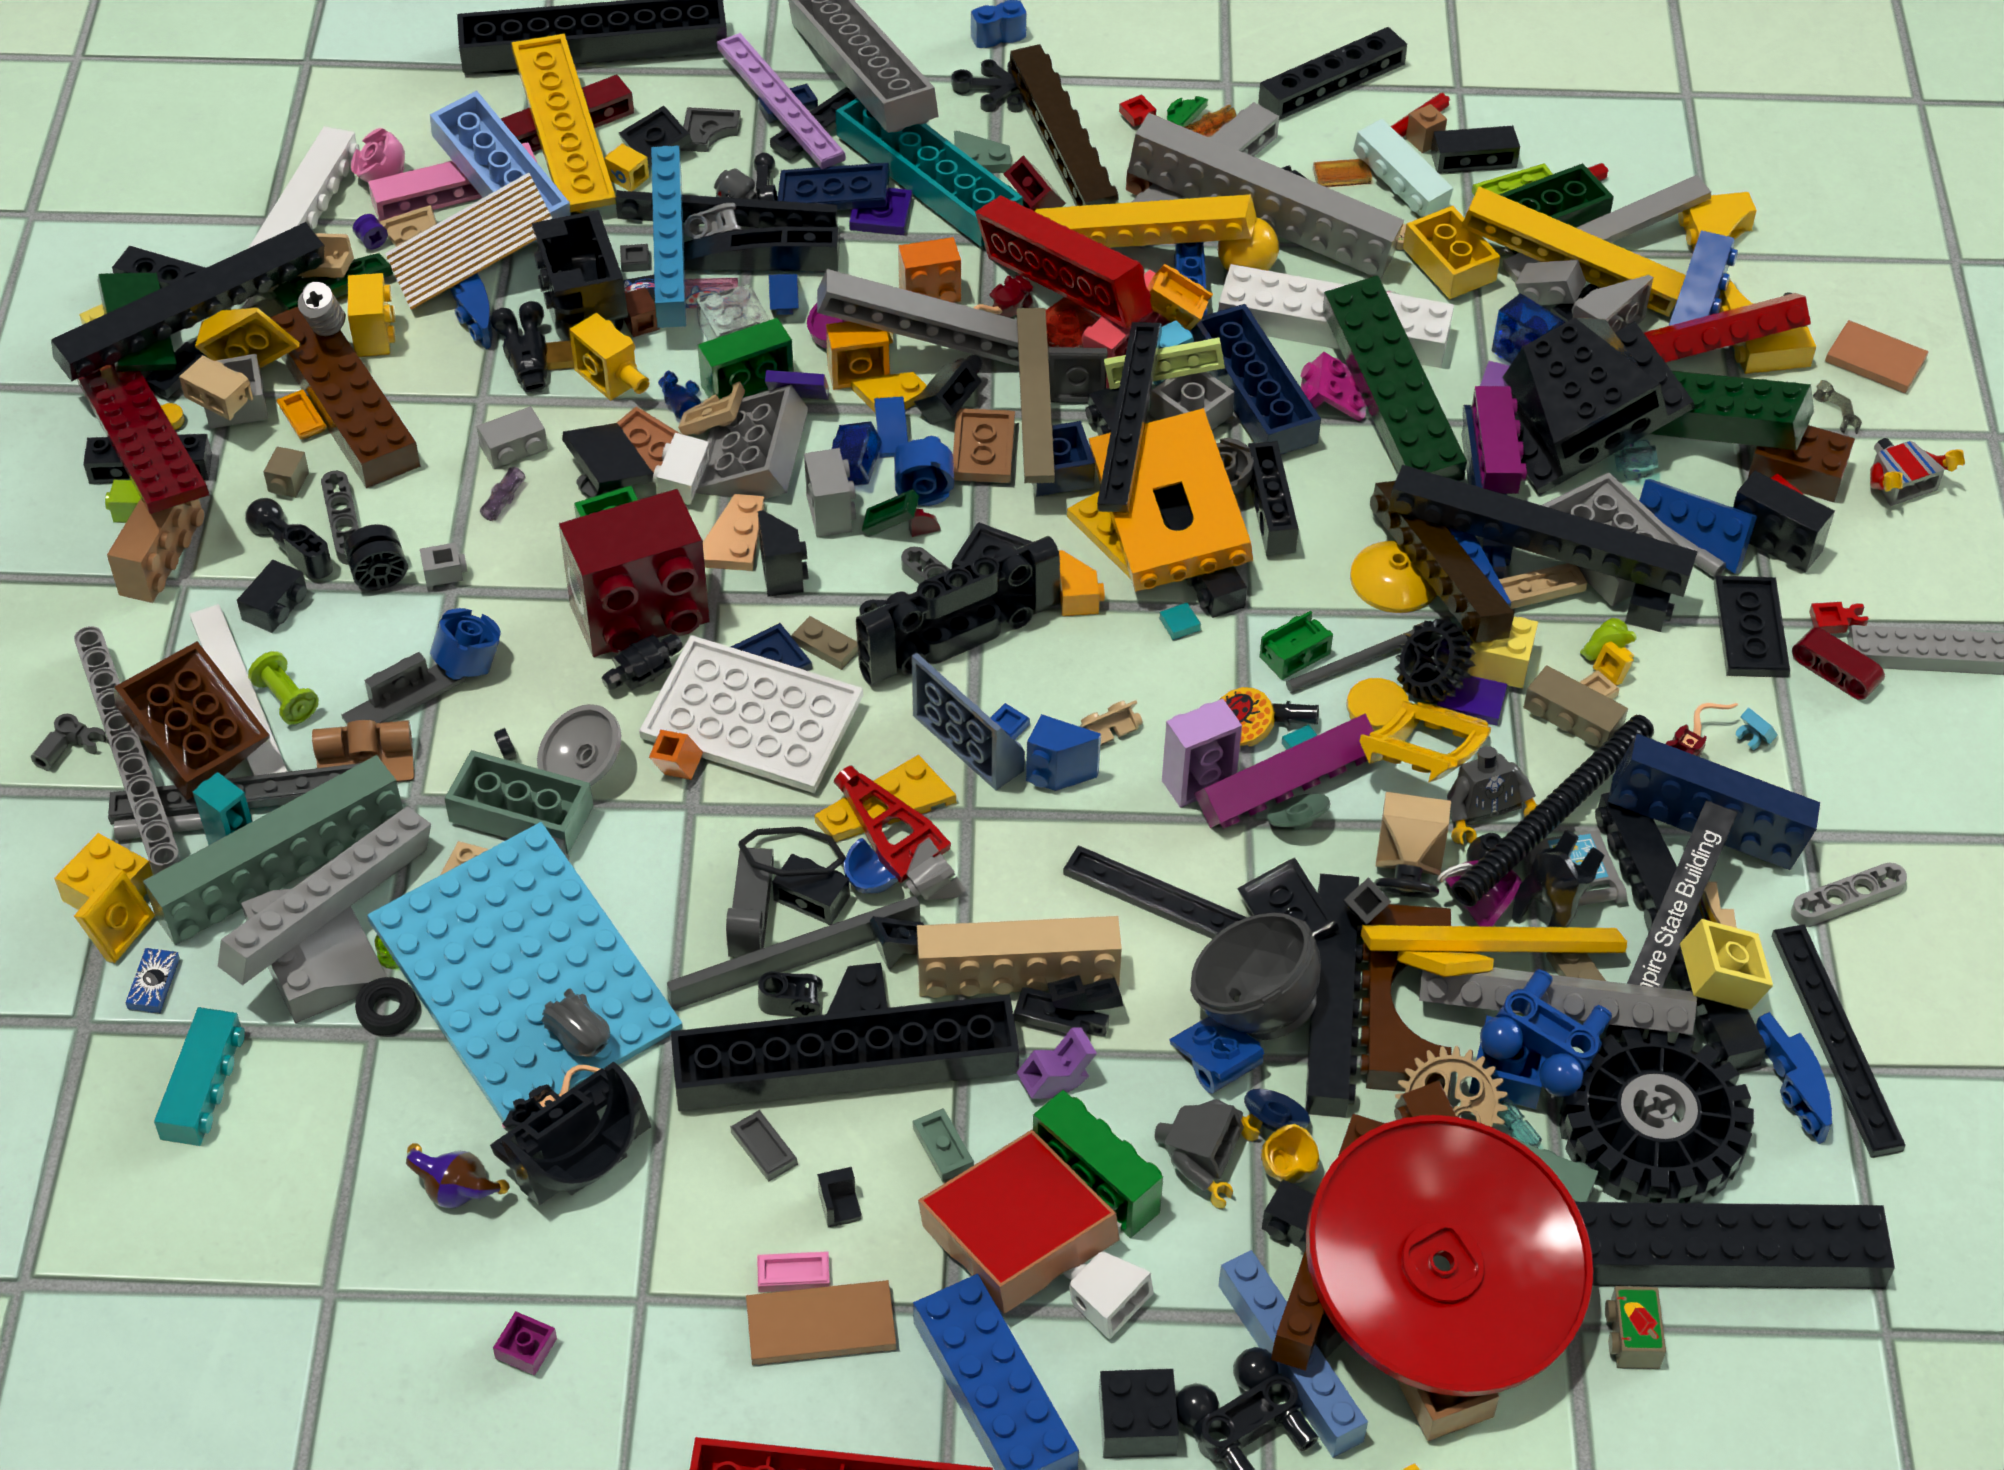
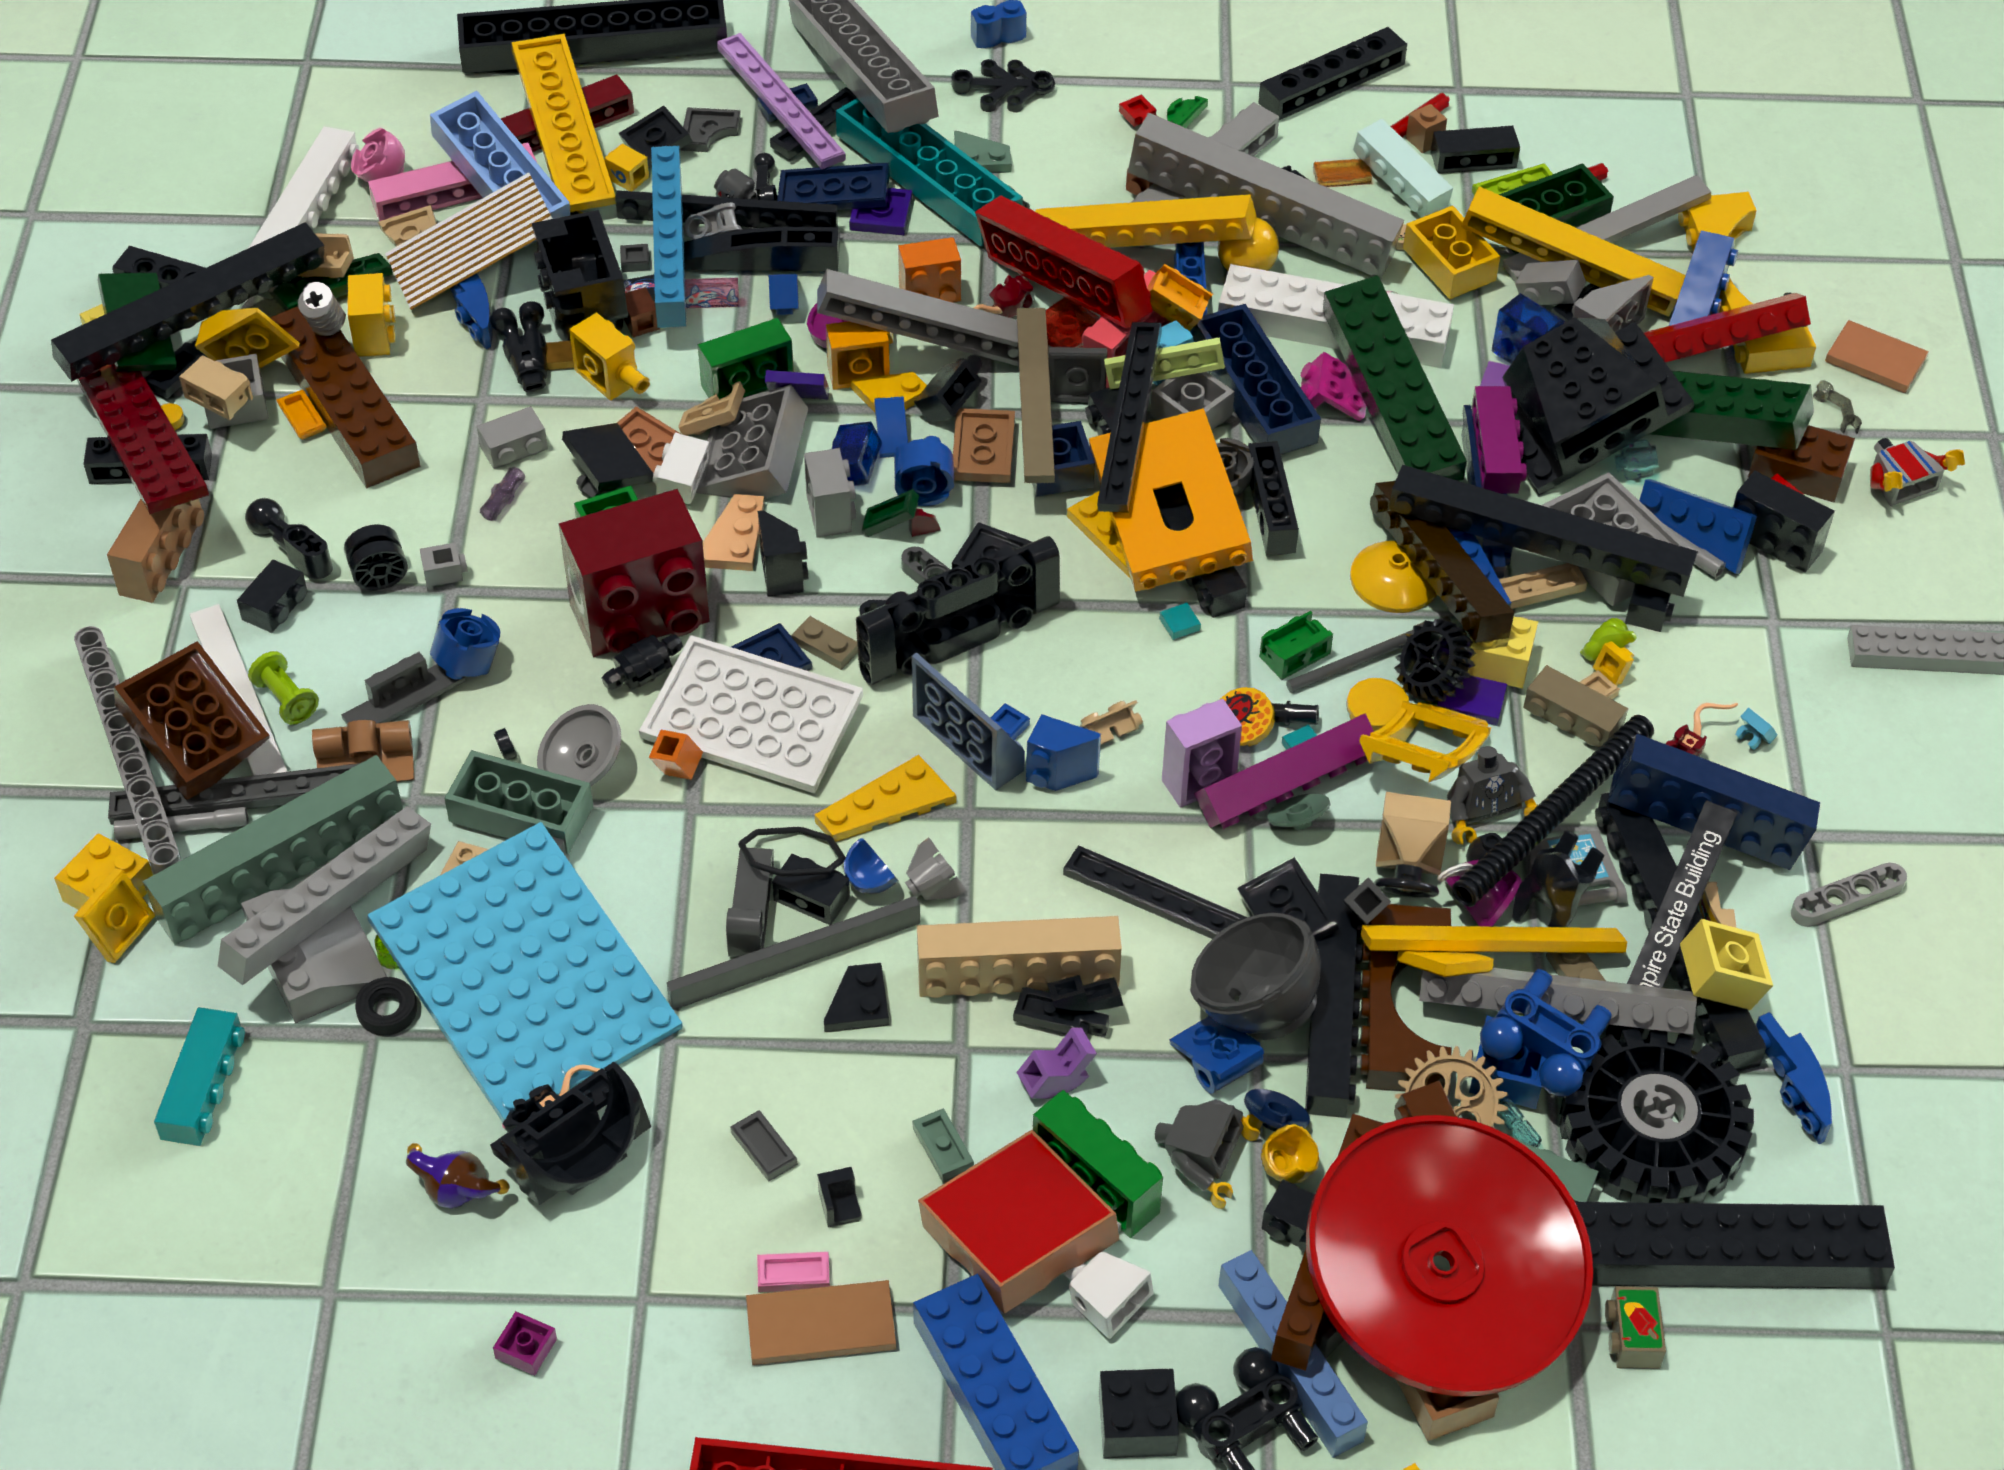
dark grey bar [31,714,106,771] -> none
lime brick [105,480,141,523] -> none
tile [125,948,180,1013] -> none
teal brick [193,772,253,845] -> none
dark tan brick [263,446,309,497] -> none
dark grey beam [321,470,359,565] -> none
dark purple wheel [352,214,388,249] -> none
dark grey piece [541,989,610,1057] -> none
clear blue piece [658,370,701,419] -> none
black brick [670,994,1019,1111] -> none
clear brick [696,283,770,341] -> none
black piece [758,971,823,1017] -> none
red plate [834,765,951,884] -> none
black slope [870,916,924,969] -> none
dark red brick [1004,155,1066,212] -> none
dark brown brick [1009,44,1119,206] -> none
light orange slope [1059,550,1105,616] -> none
clear orange pin [1184,105,1237,136] -> none
black tile [1713,576,1790,678] -> none
black tile [1771,924,1906,1158] -> none
dark red beam [1792,627,1885,700] -> none
red plate [1809,602,1869,634] -> none

